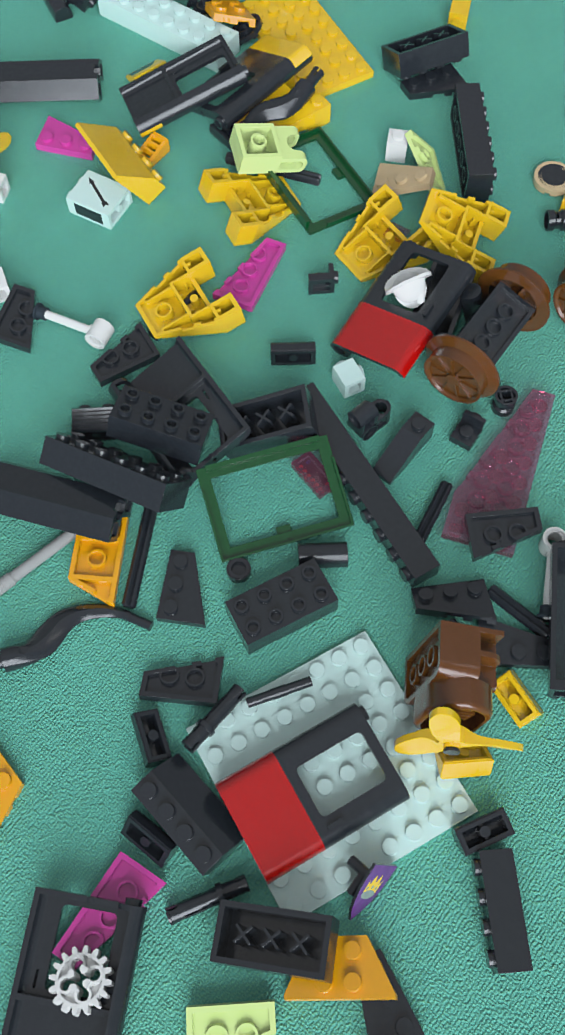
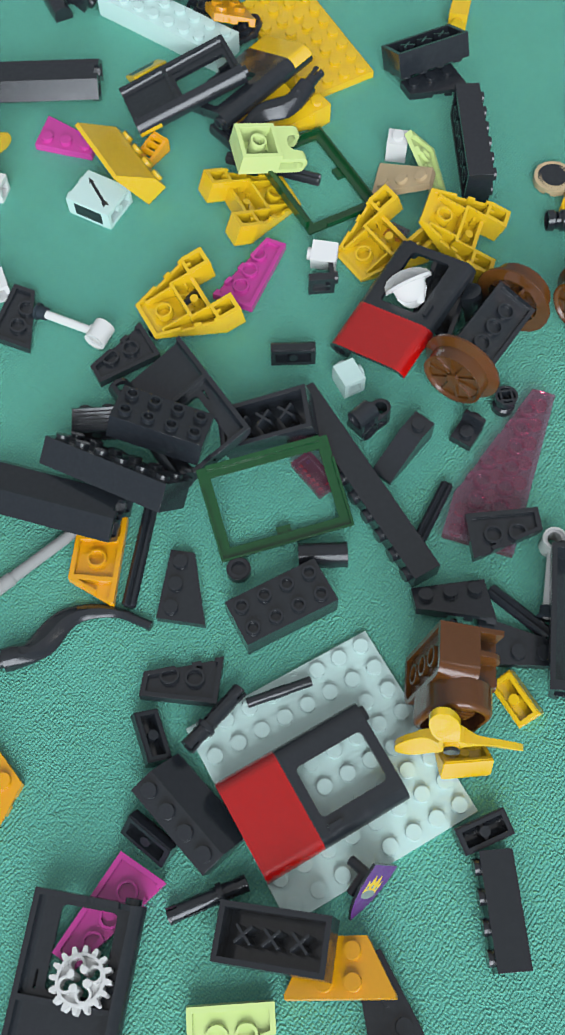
none -> white brick [307,239,339,271]

